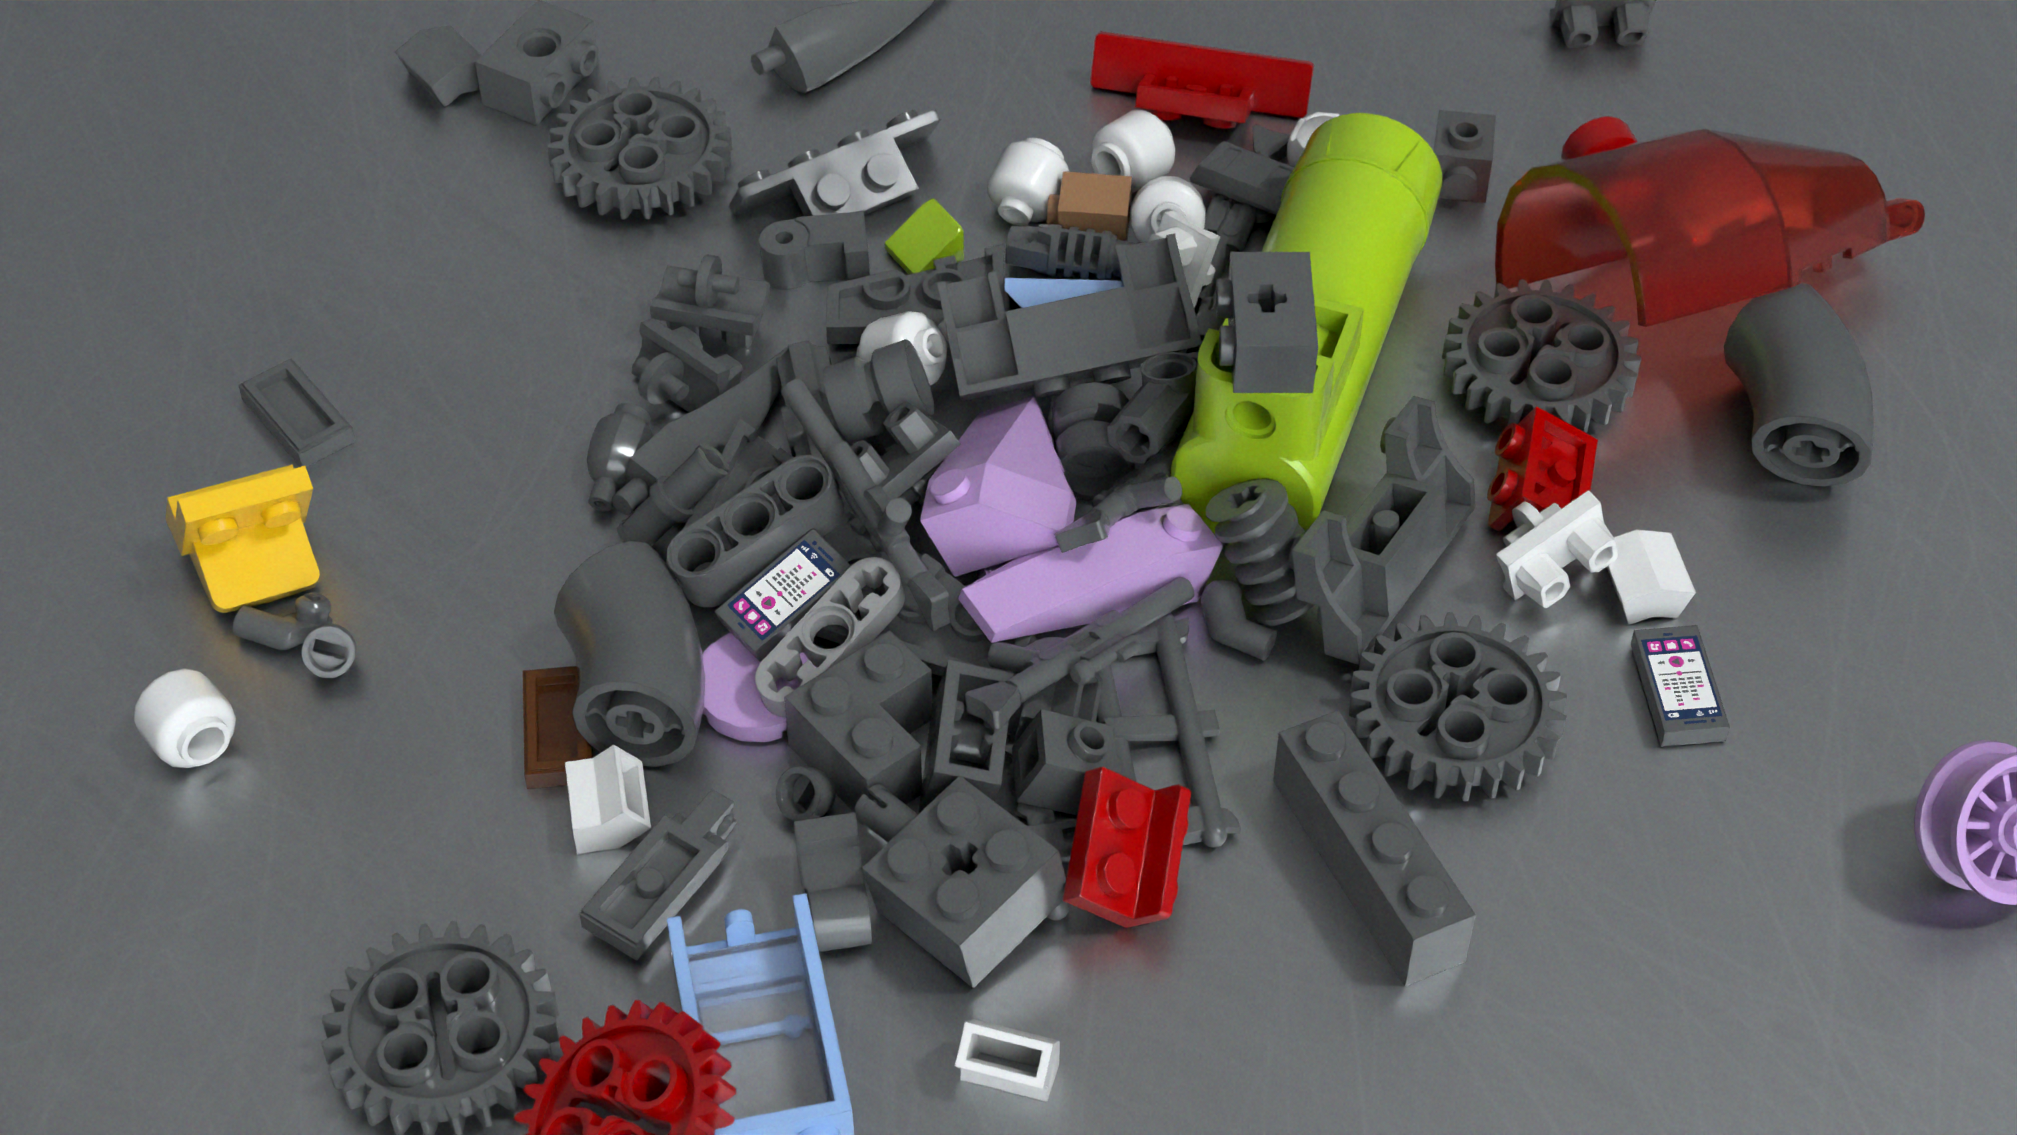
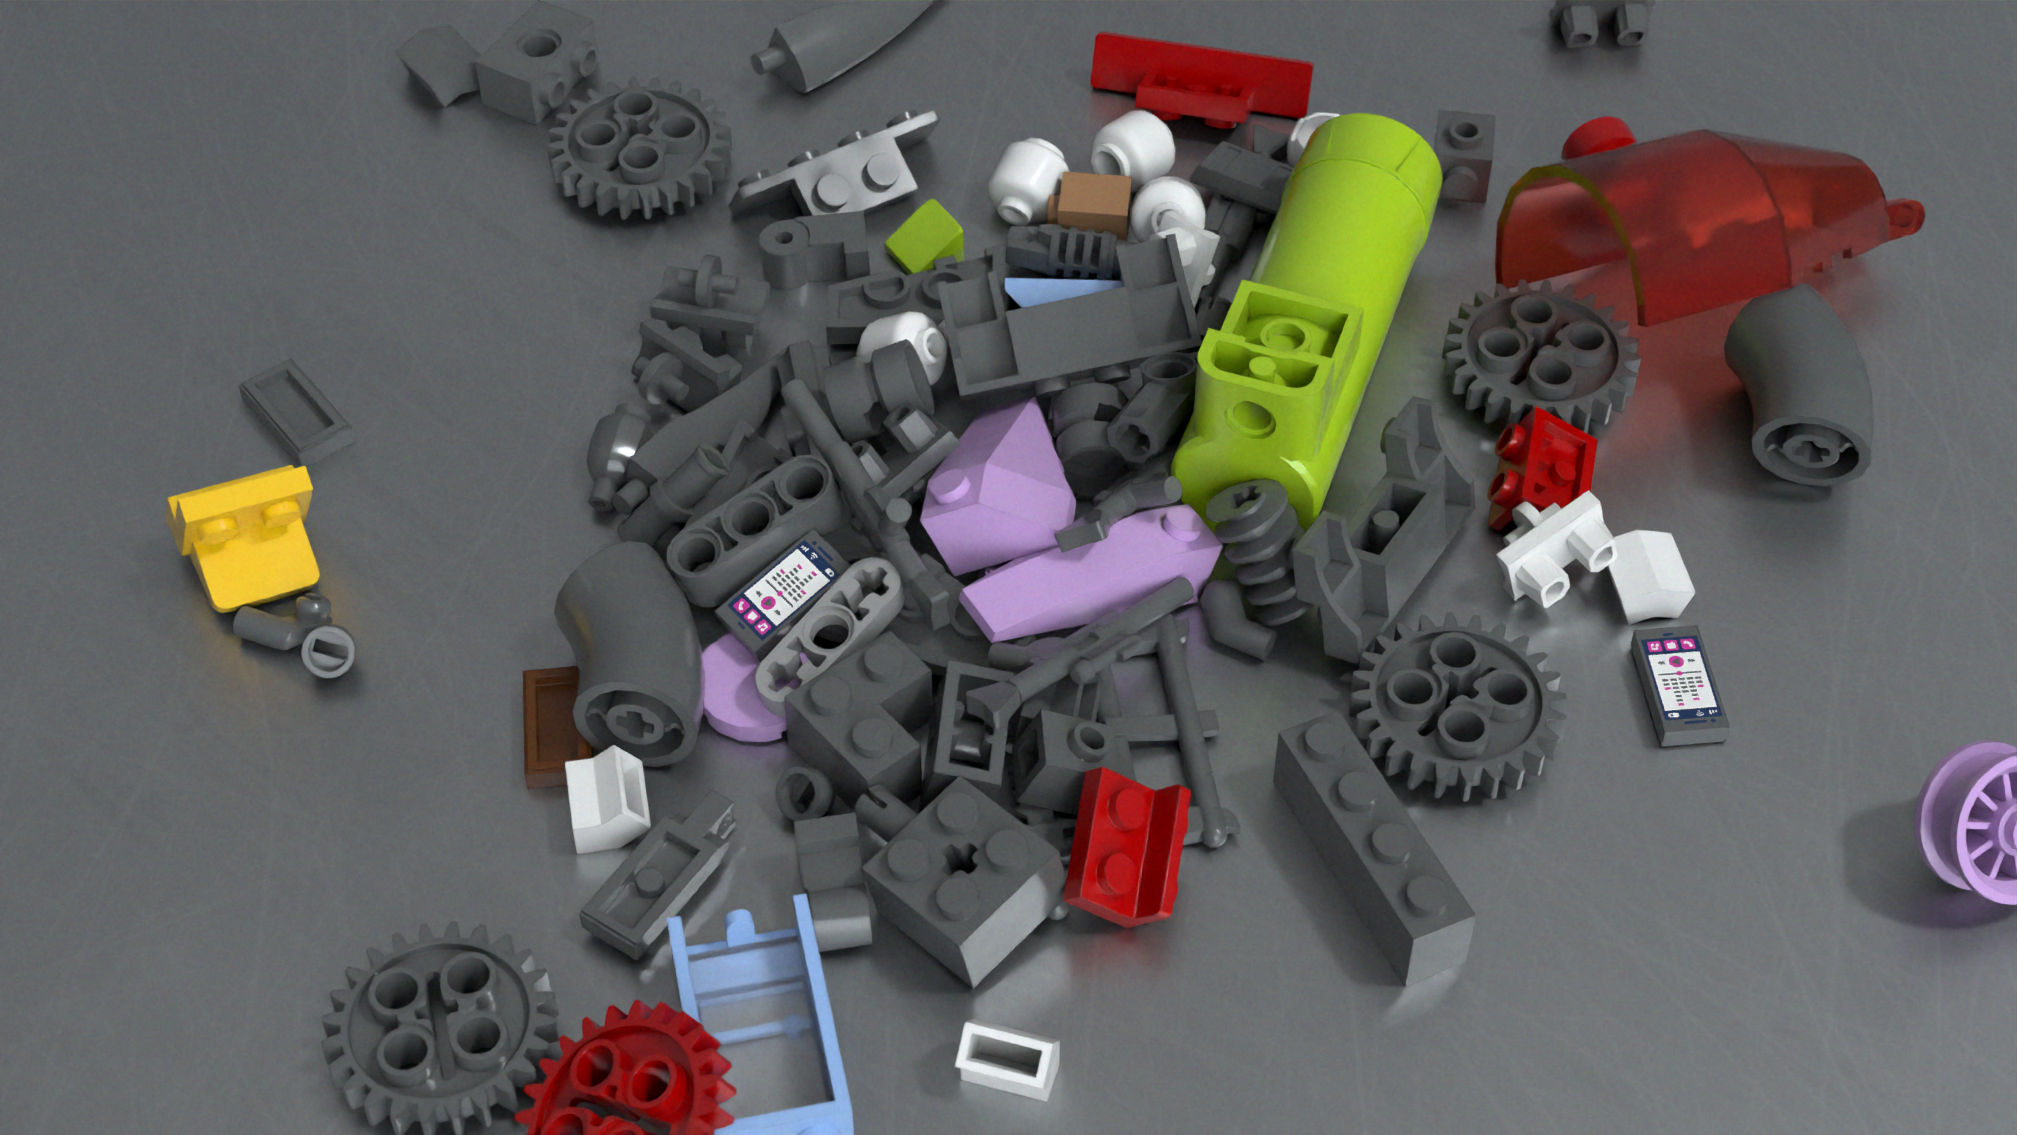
white head [134,669,236,768] -> none
dark grey brick [1216,252,1318,393] -> none

